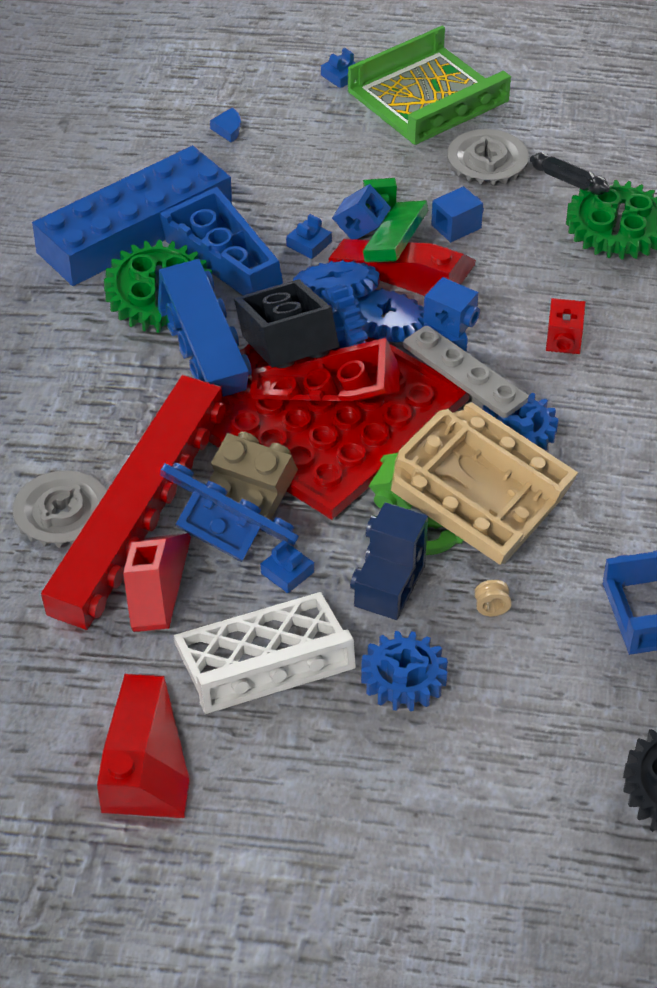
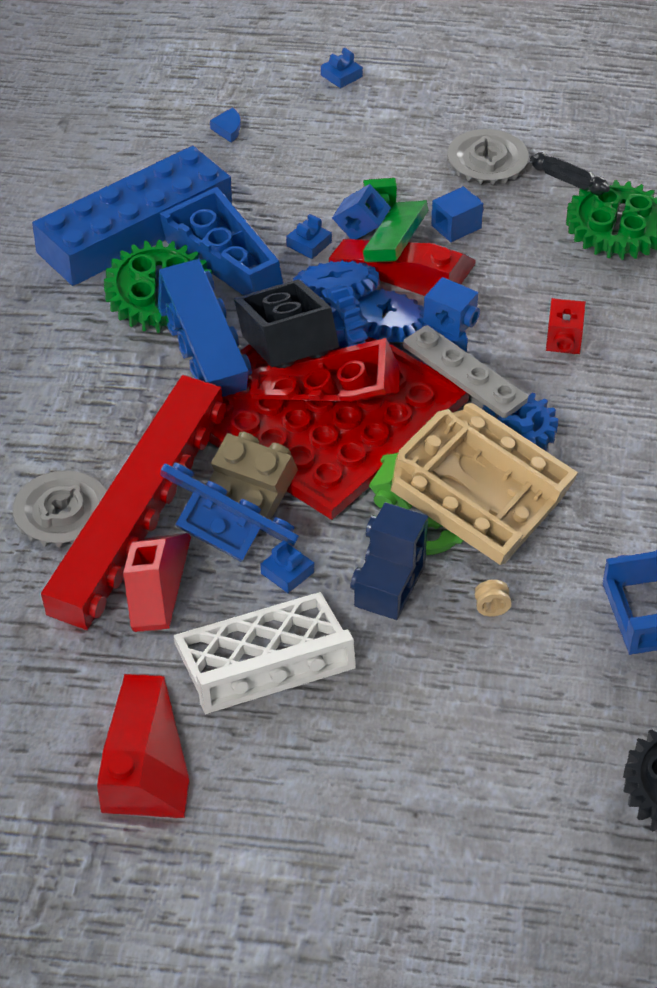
bright green panel [348,25,511,145] -> none
blue gear [361,631,448,711] -> none

